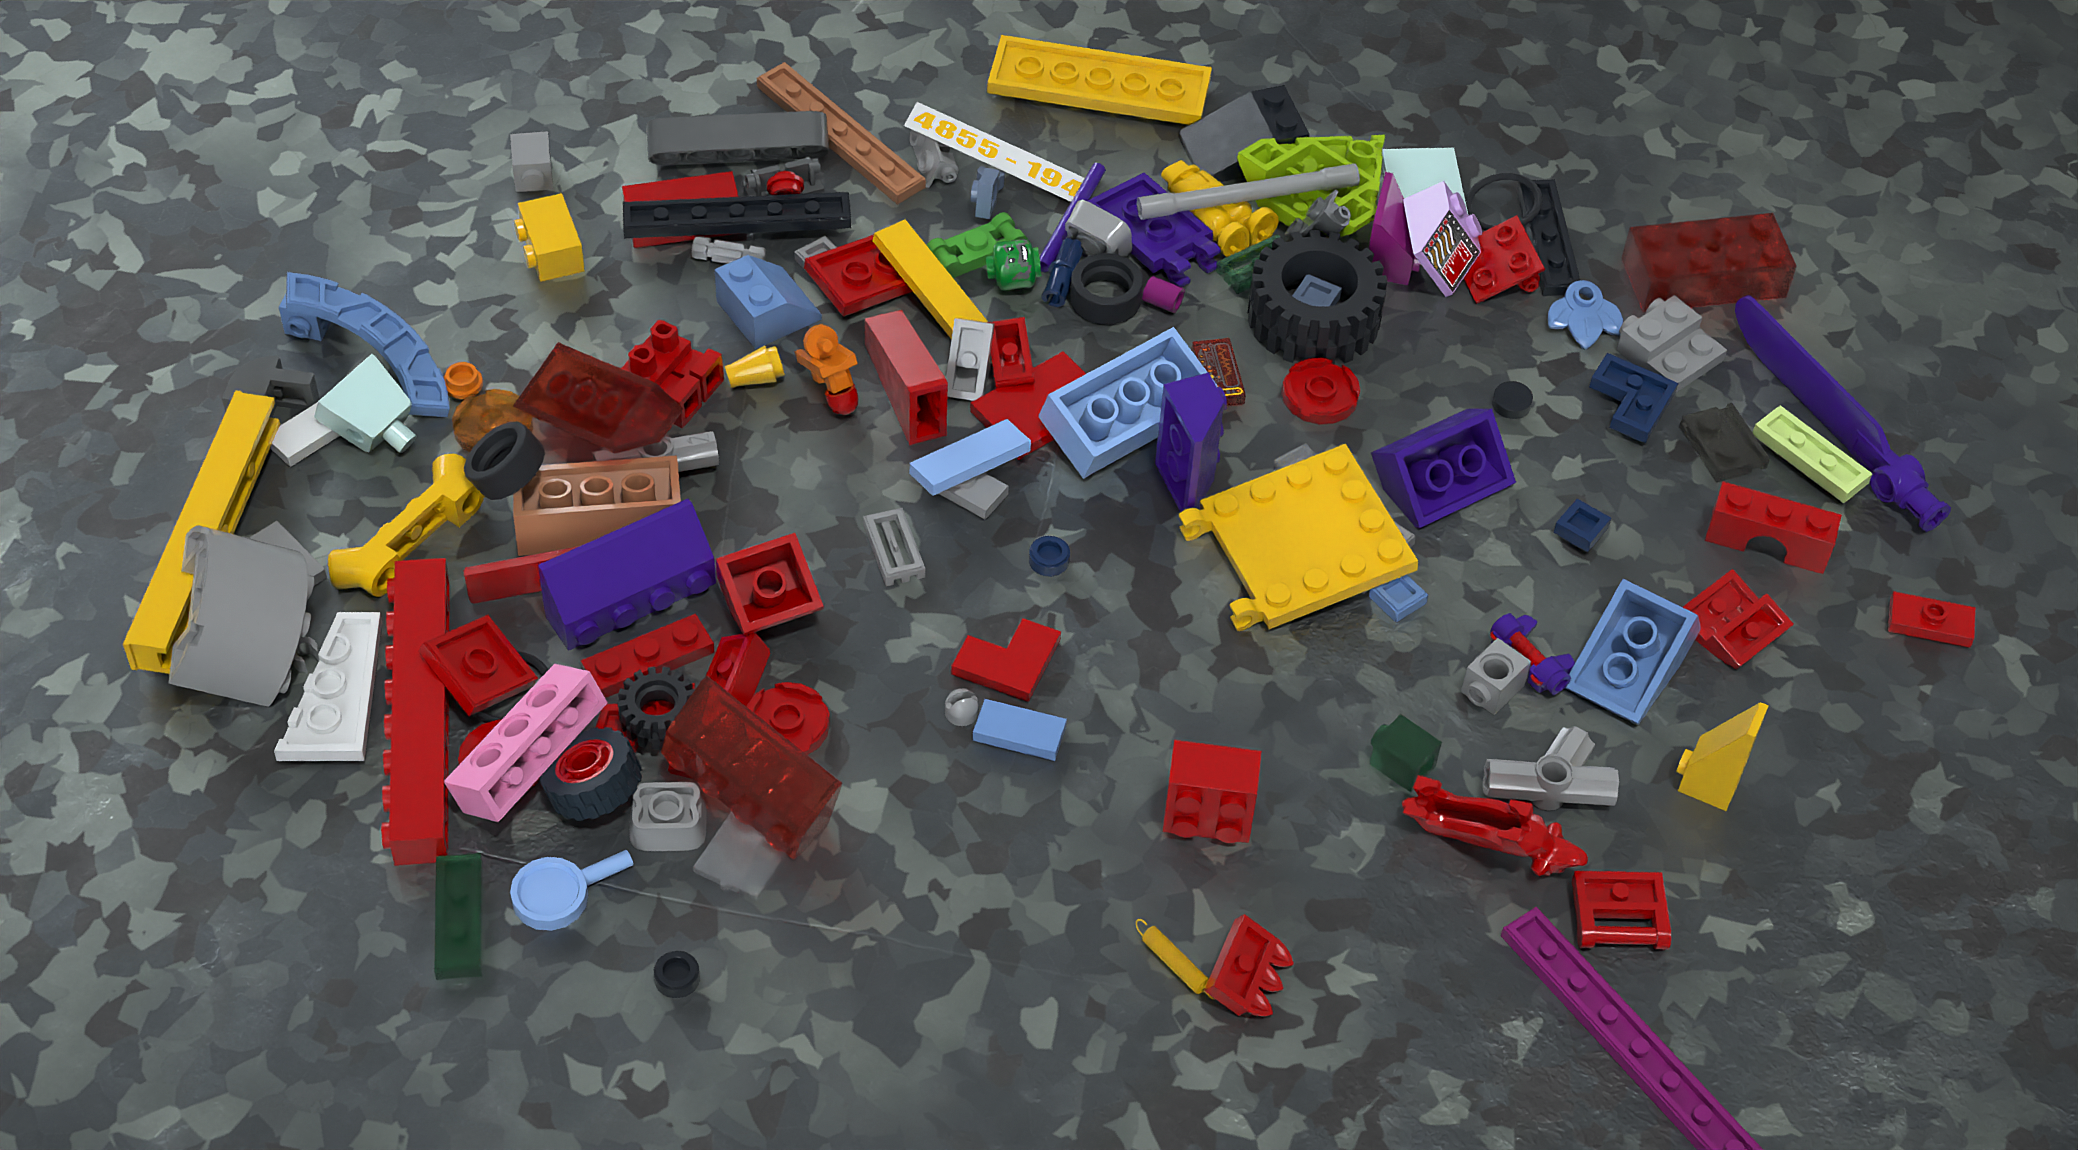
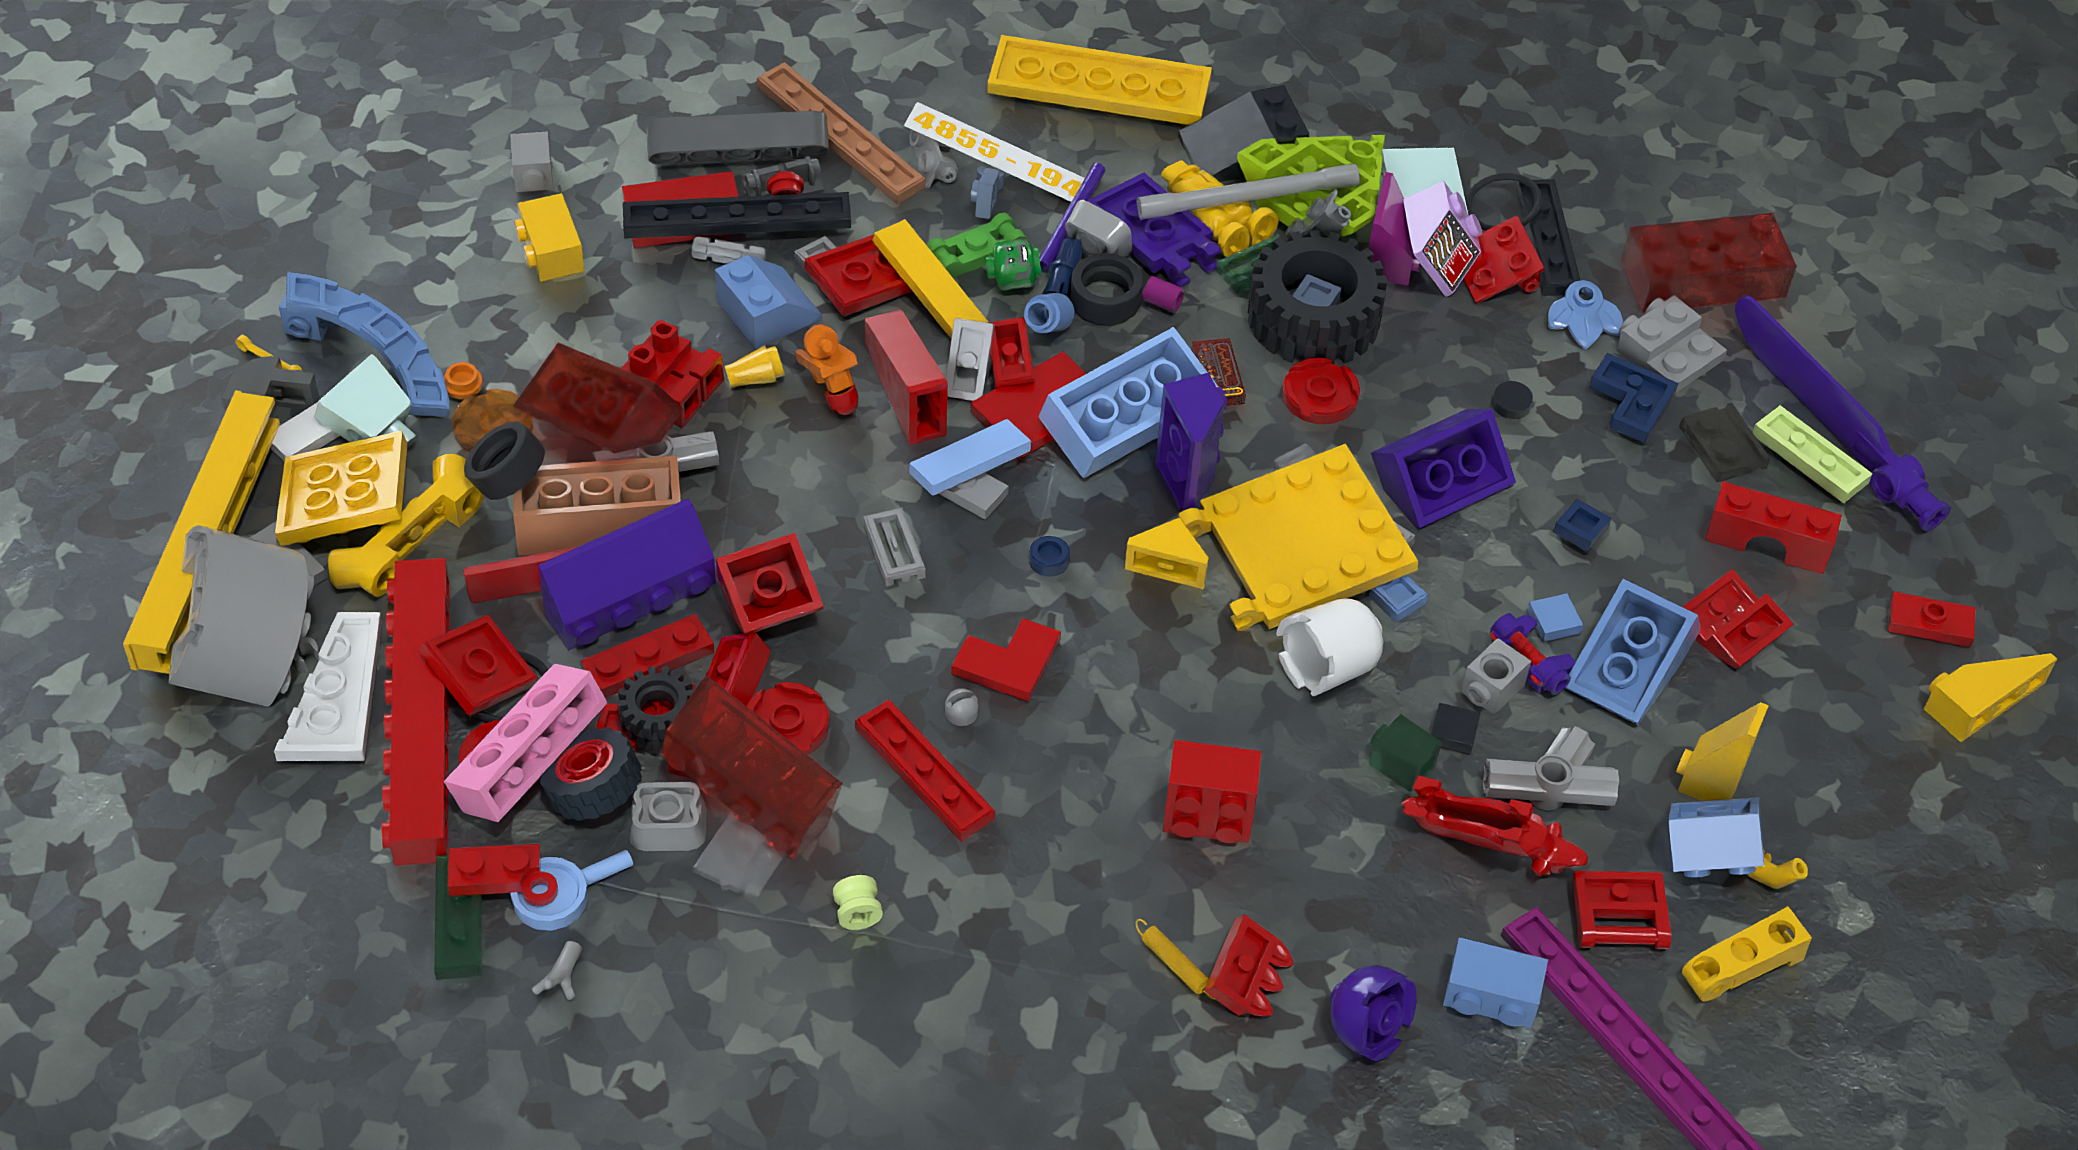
black tile [654,951,700,998] -> none
medium blue tile [973,699,1067,761] -> none
none -> yellow hinge [235,335,303,371]
none -> yellow plate [275,431,407,546]
none -> red hinge [448,844,558,906]
none -> light grey bar [532,941,582,1000]
none -> yellowish green wheel [833,875,883,930]
none -> red tile [855,699,996,842]
none -> medium blue brick [1024,293,1074,333]
none -> yellow slope [1125,518,1209,589]
none -> white cylinder [1277,598,1384,696]
none -> dark purple cylinder [1330,965,1417,1061]
none -> black tile [1429,703,1481,754]
none -> medium blue brick [1443,937,1548,1028]
none -> medium blue tile [1527,593,1583,642]
none -> slope [1668,797,1764,877]
none -> yellow leg [1682,906,1812,1002]
none -> yellow arm [1748,849,1808,889]
none -> yellow slope [1924,653,2057,742]

